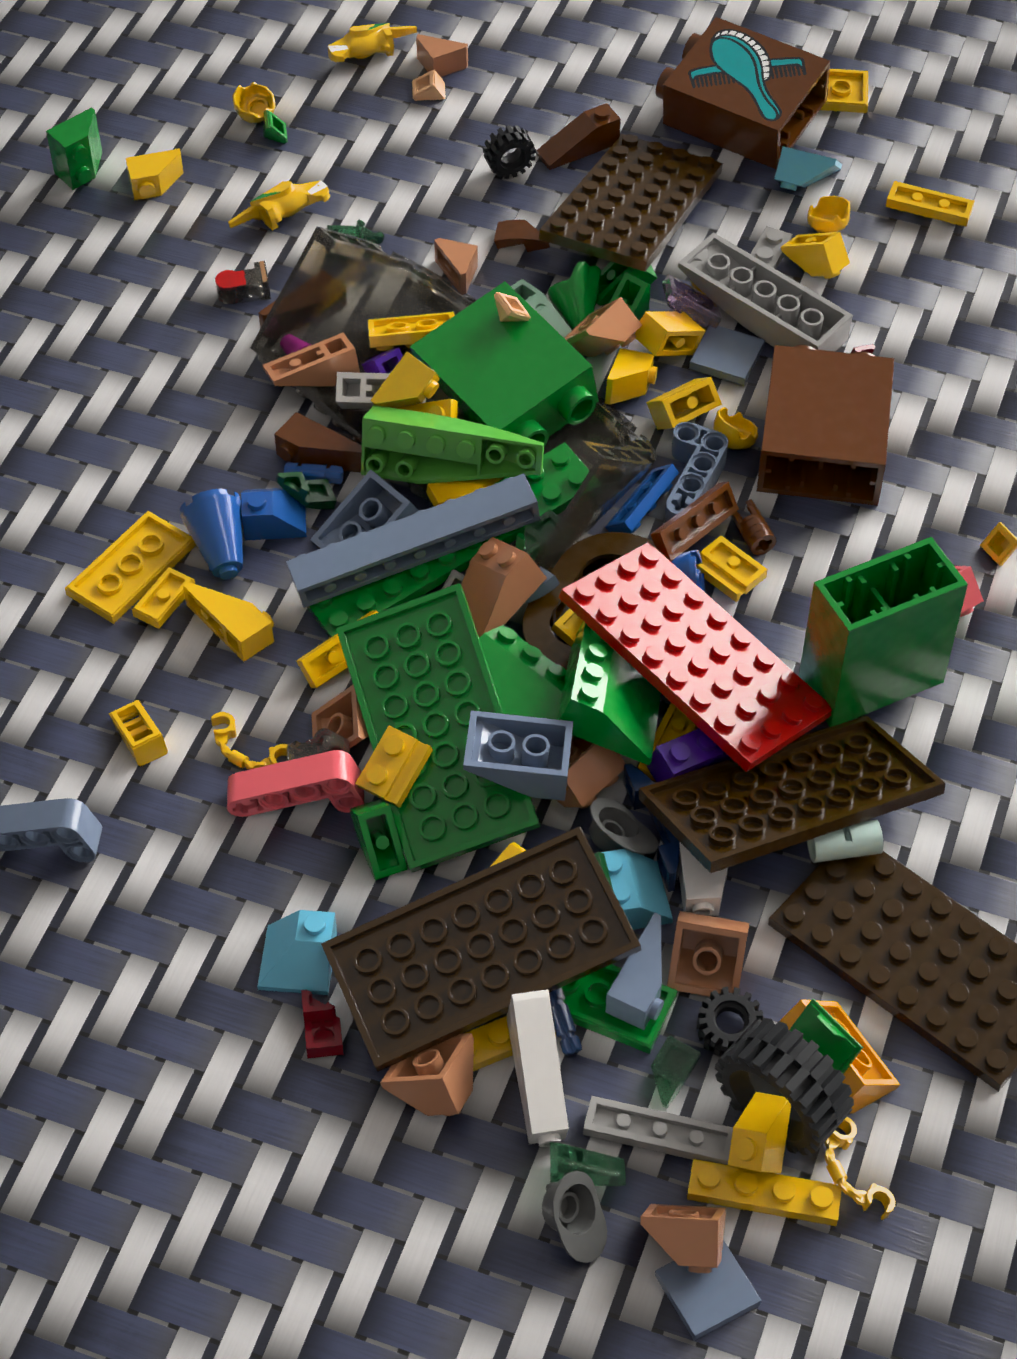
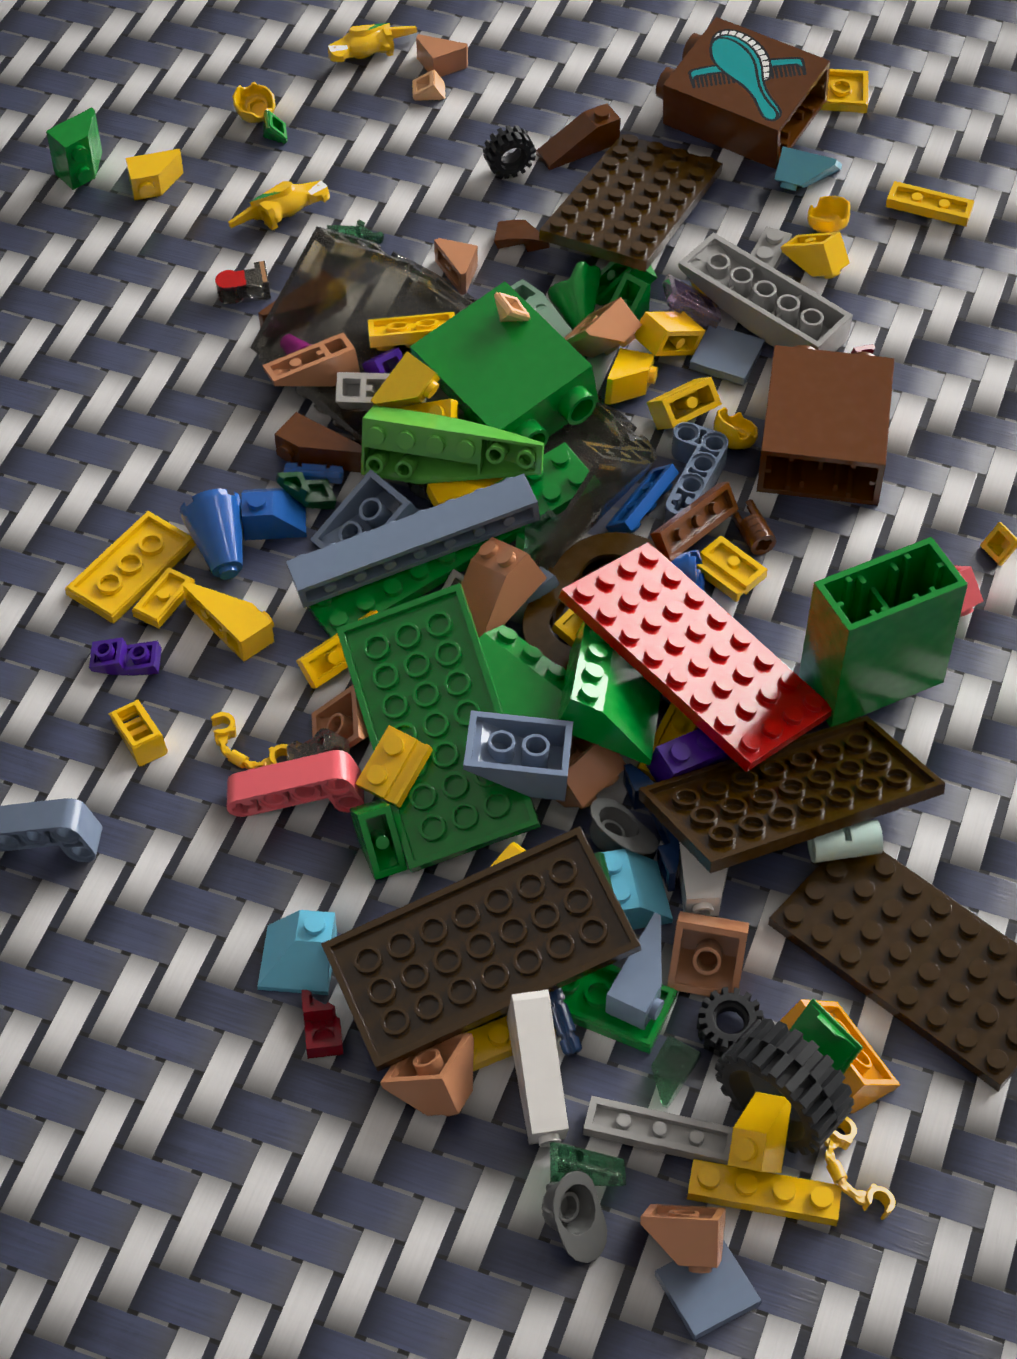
none -> dark purple slope [89,637,162,676]

